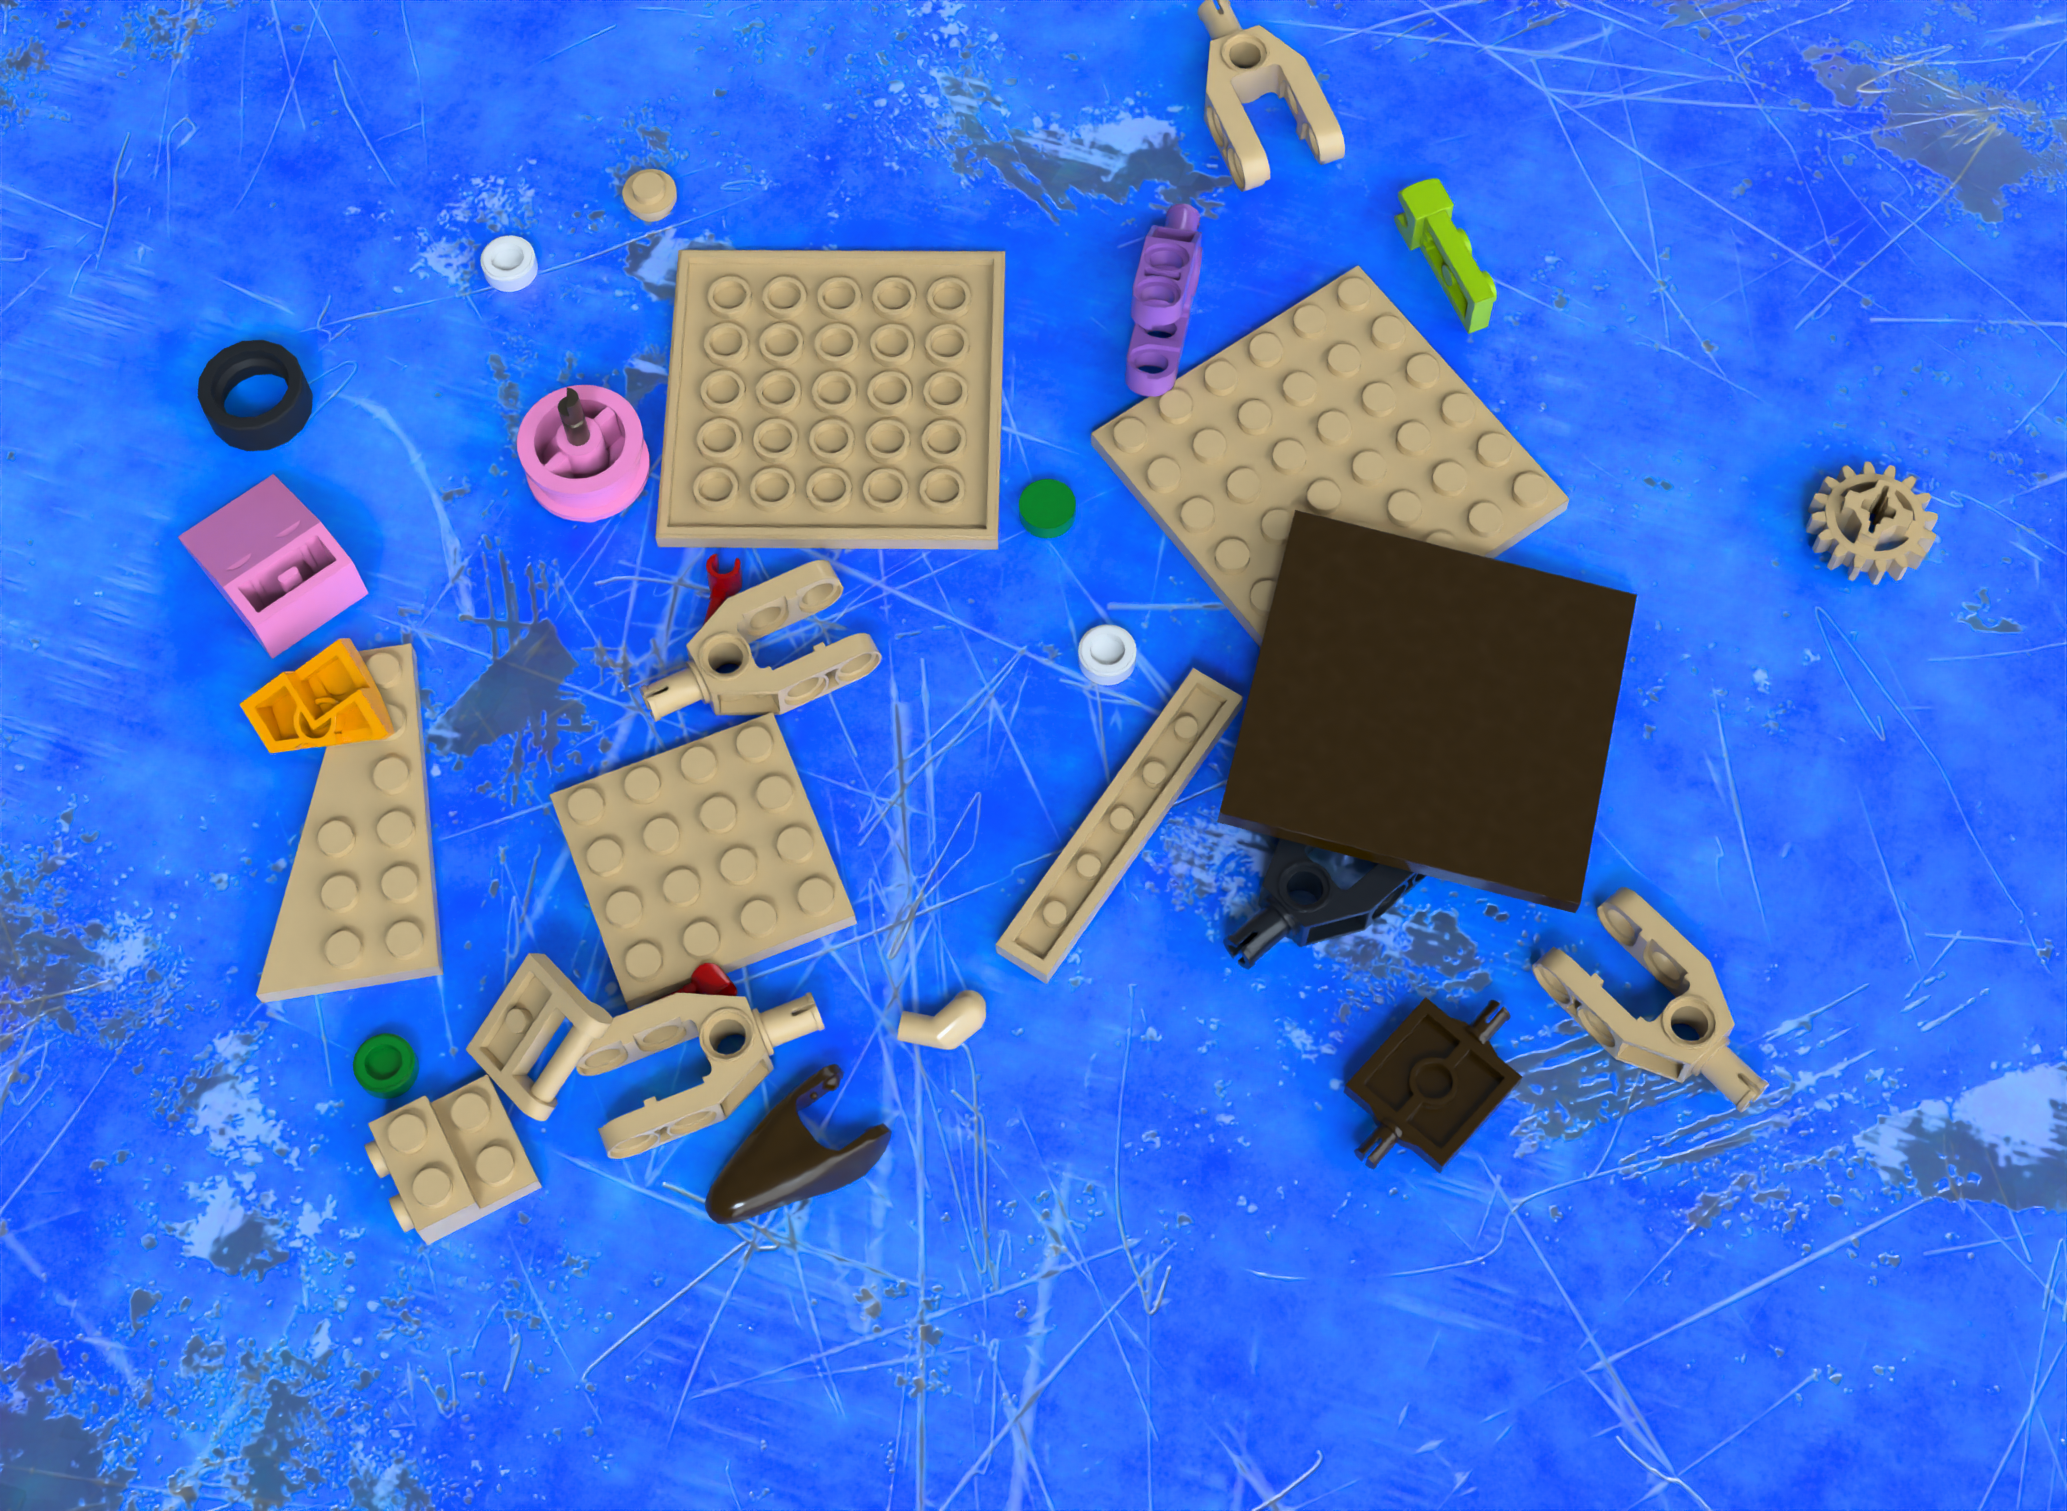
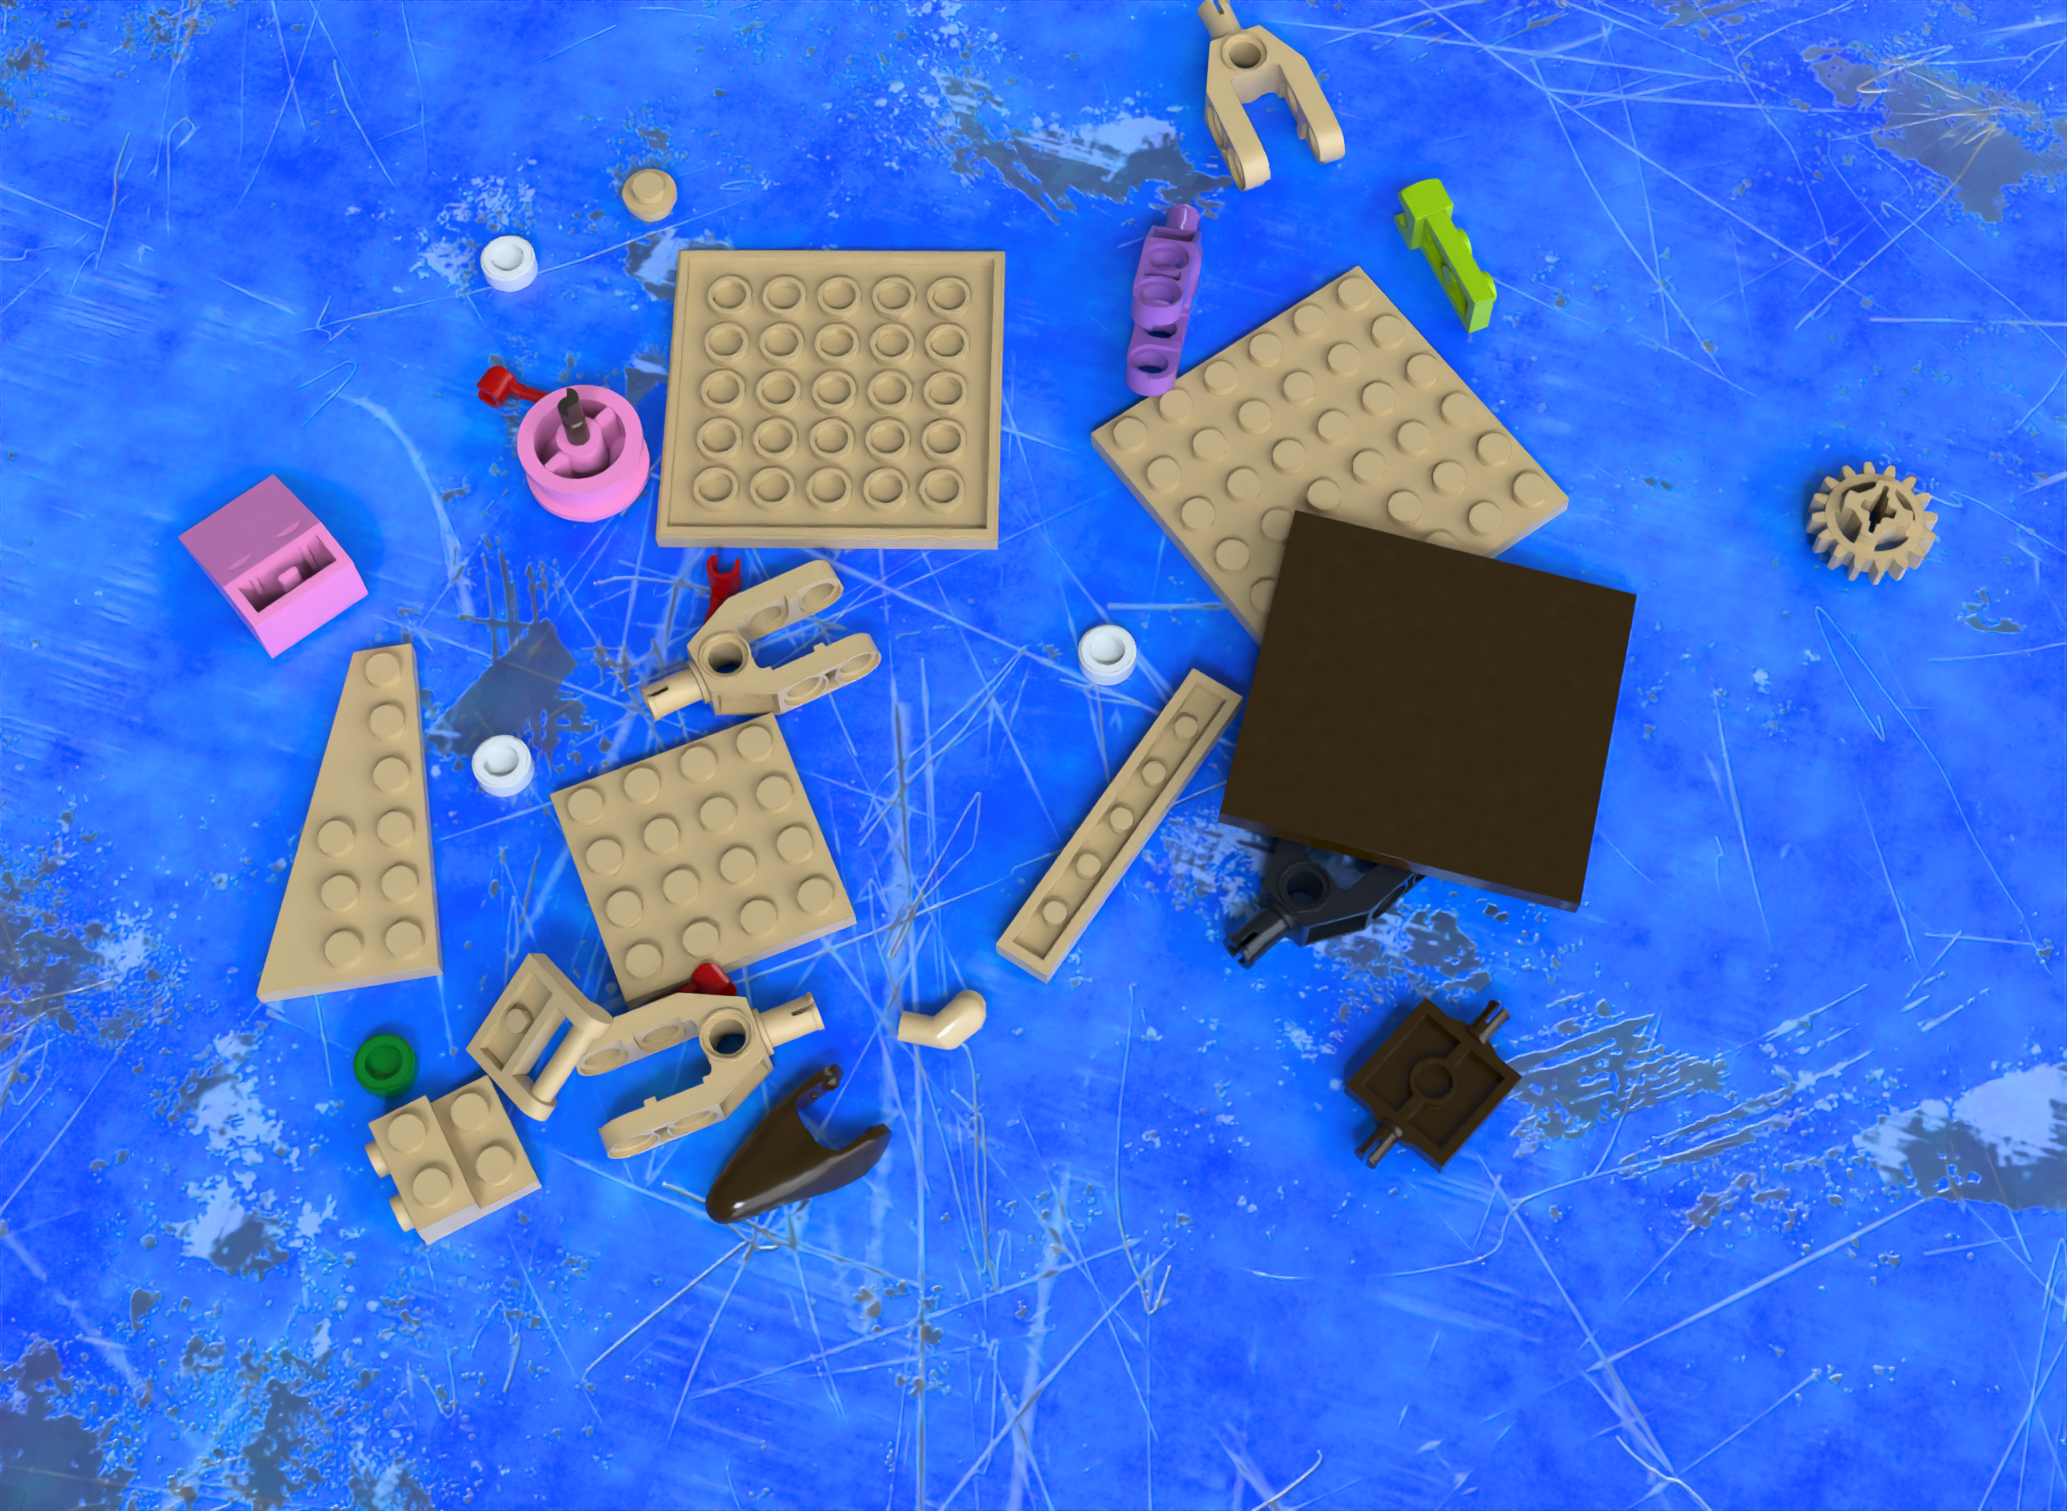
black tyre [198,340,313,451] -> none
light orange slope [239,638,395,753] -> none
green tile [1019,479,1076,538] -> none
tan piece [1532,887,1769,1113] -> none
none -> white tile [472,735,534,797]
none -> red hand [477,365,550,408]

